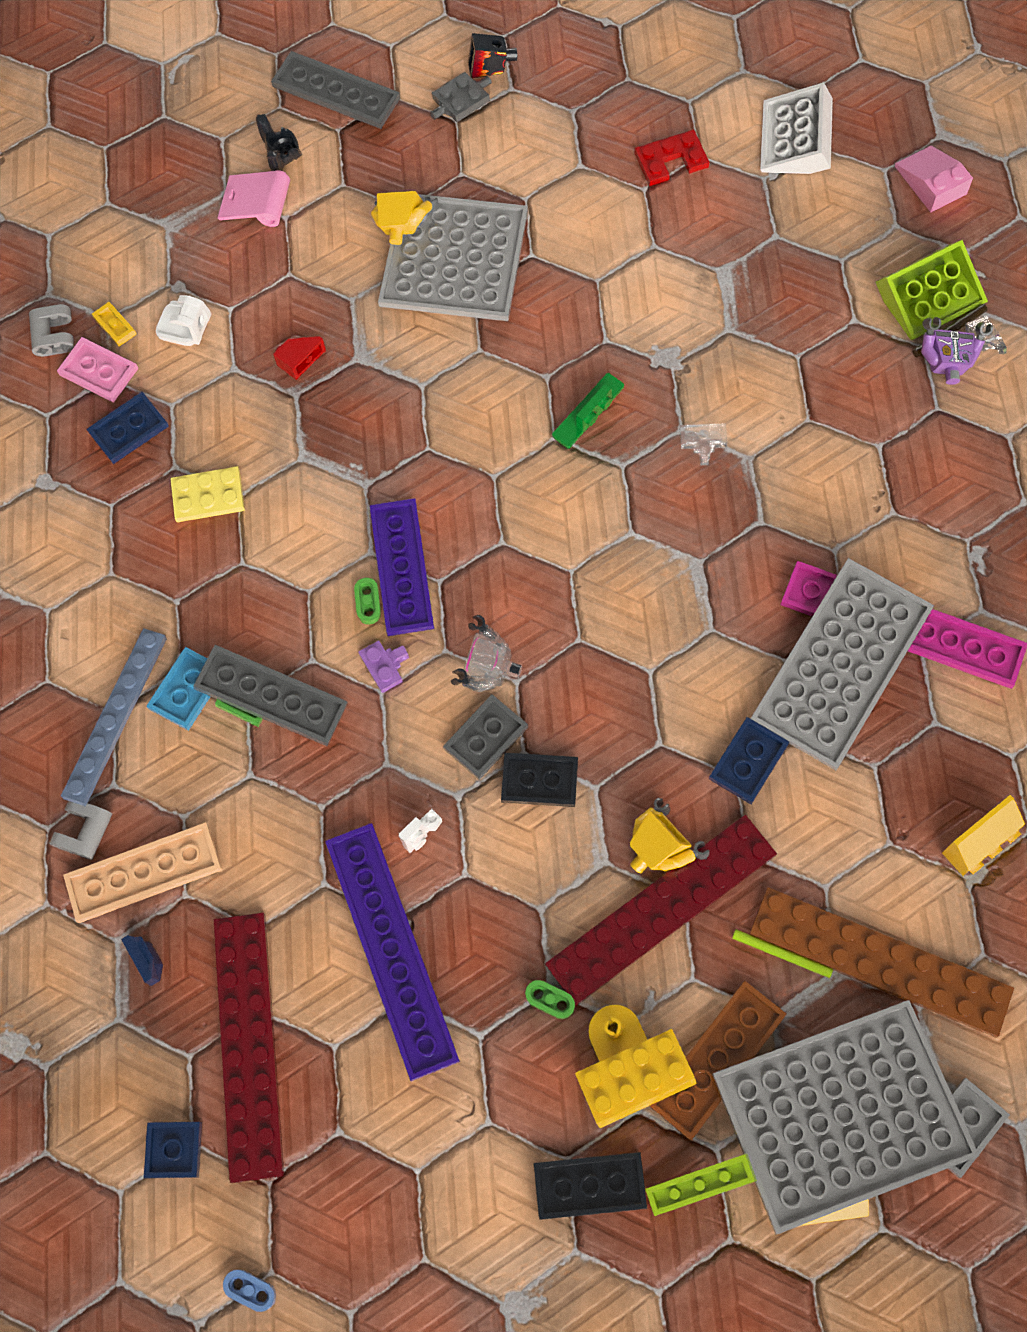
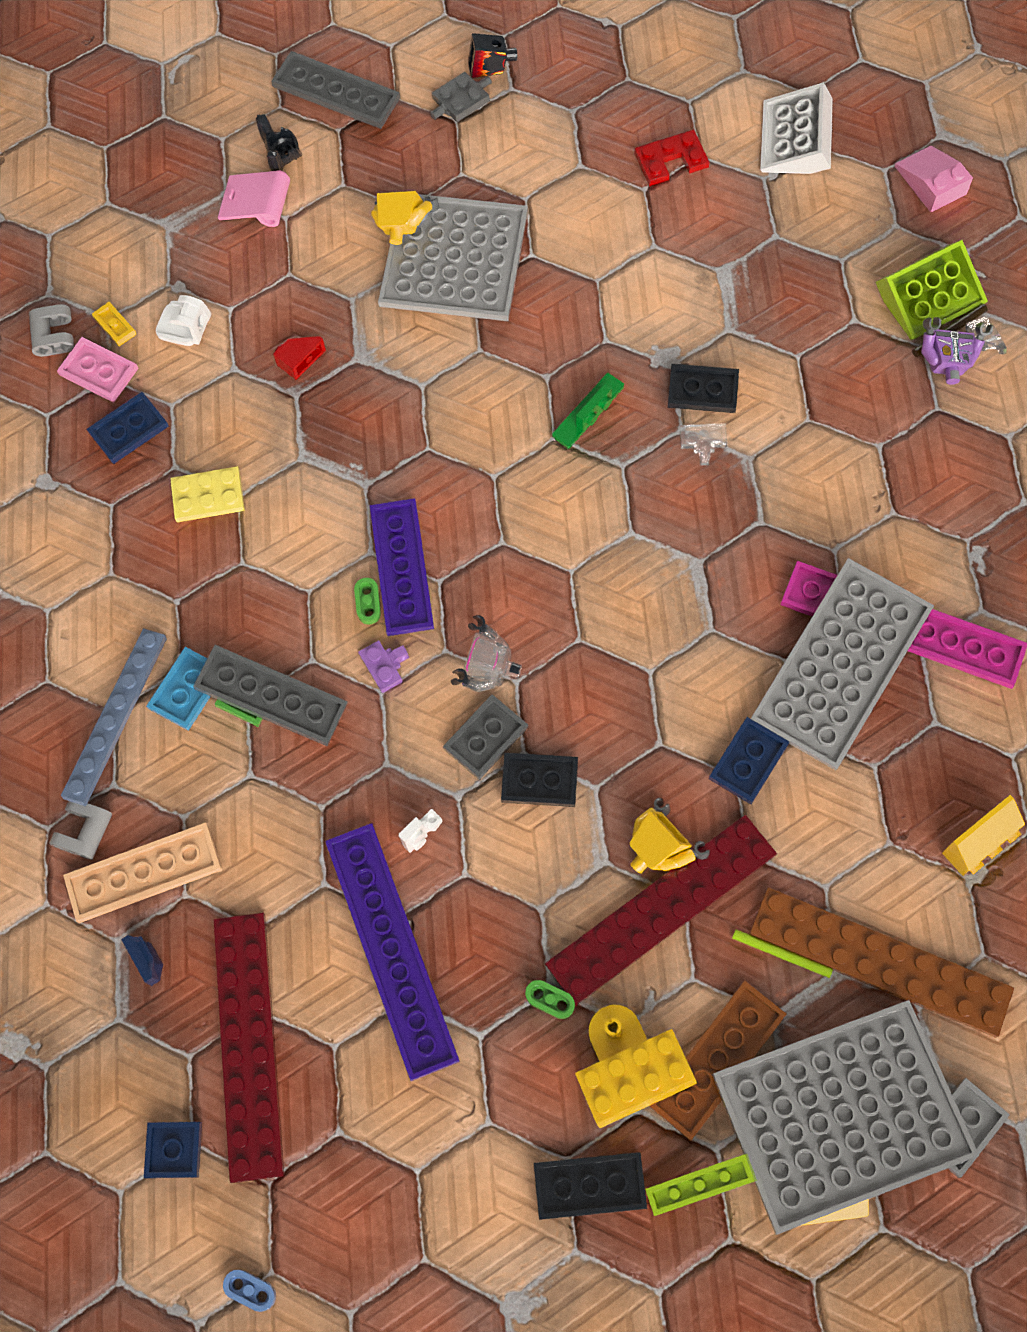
none -> black plate [667,364,739,413]

